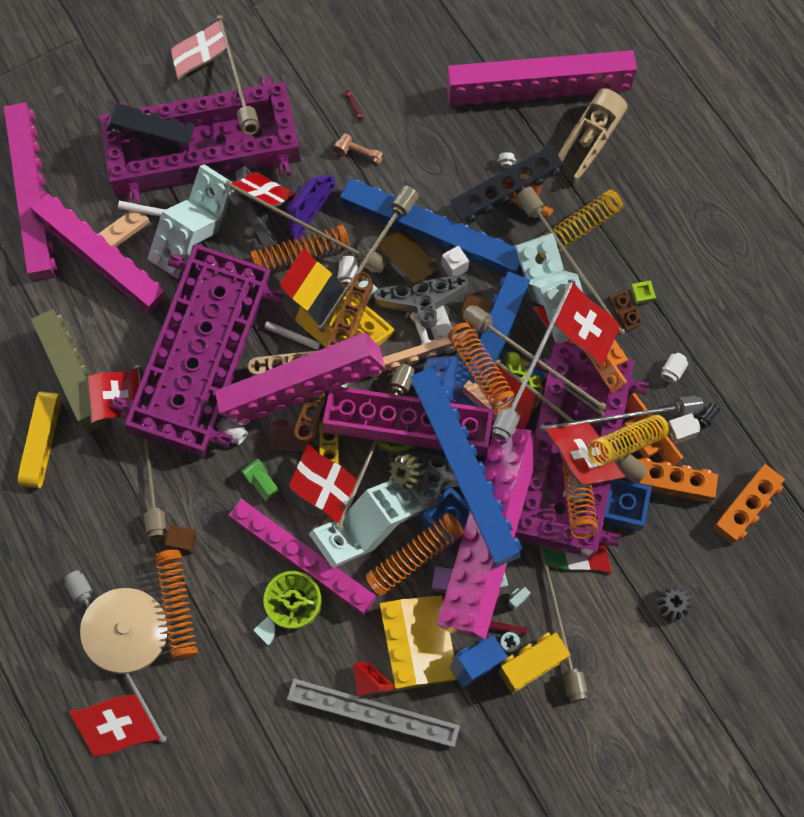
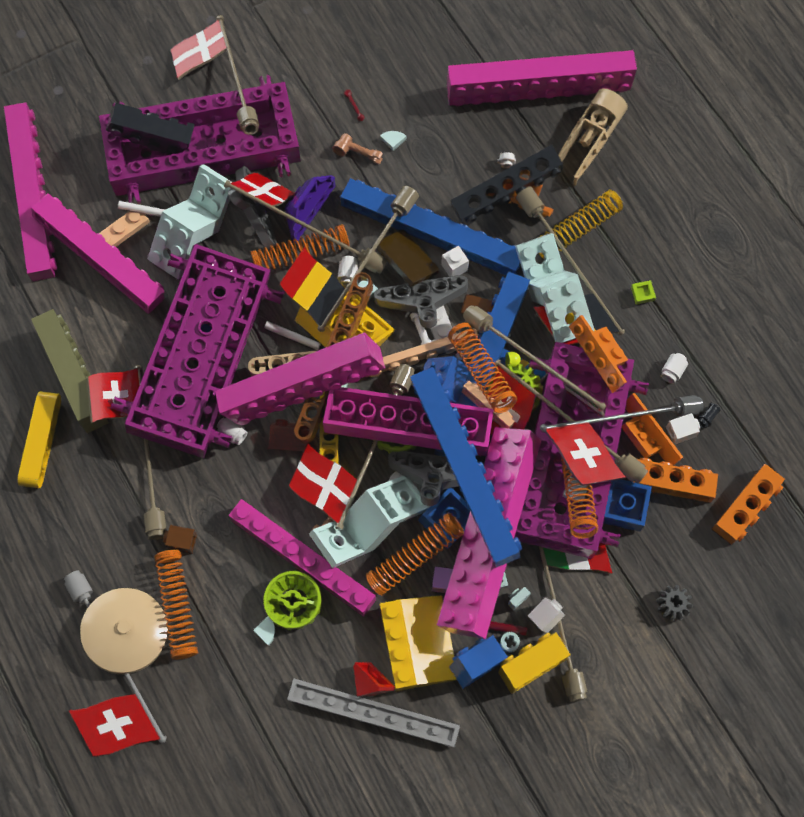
bright green piece [241,459,279,501] -> none
olive gear [388,454,425,490] -> none
flag [492,278,620,441] -> none
yellow piece [588,414,669,466] -> none
reddish brown slope [608,289,644,331] -> none
none -> light aqua tile [380,131,406,150]
none -> white brick [528,597,565,633]

